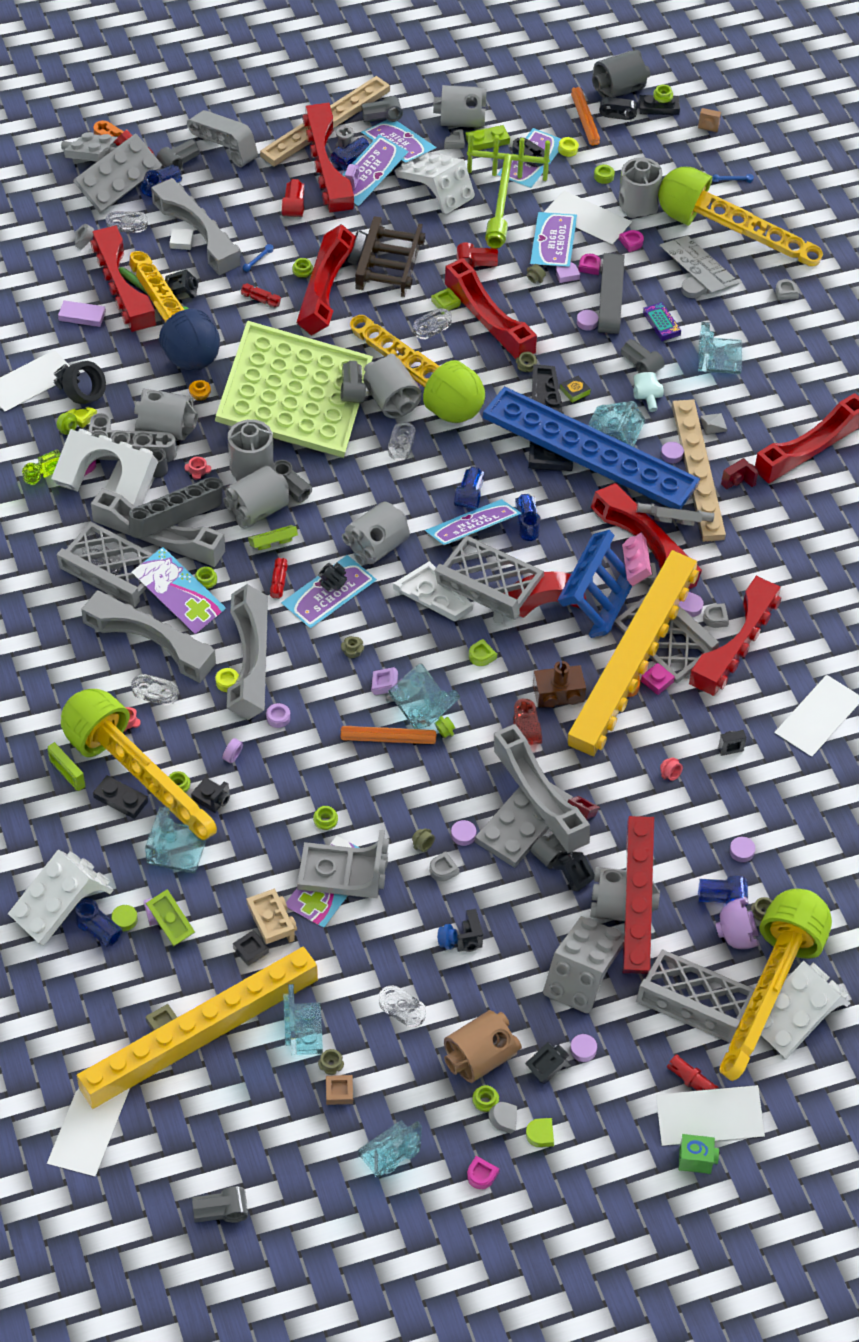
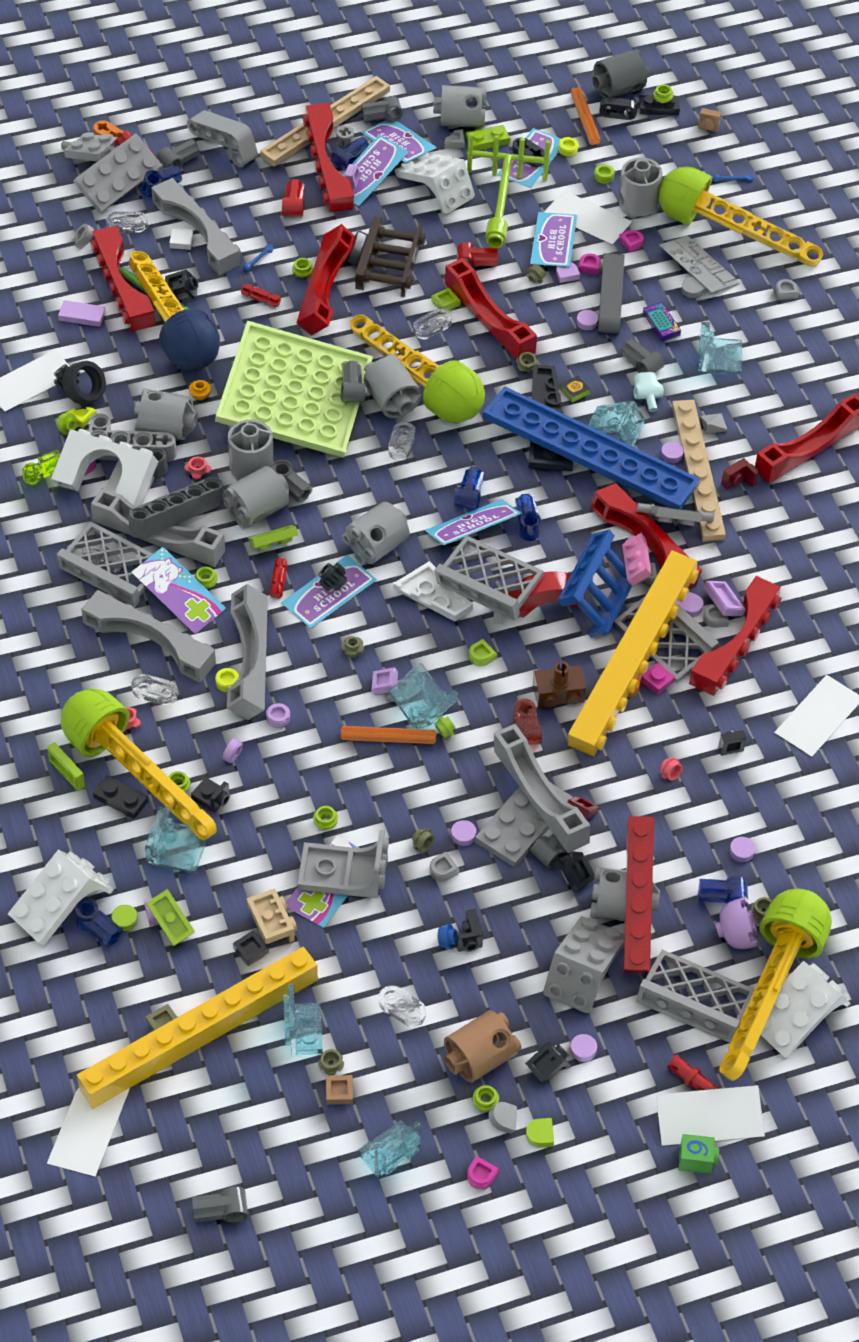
none -> lavender tile [703,581,746,616]

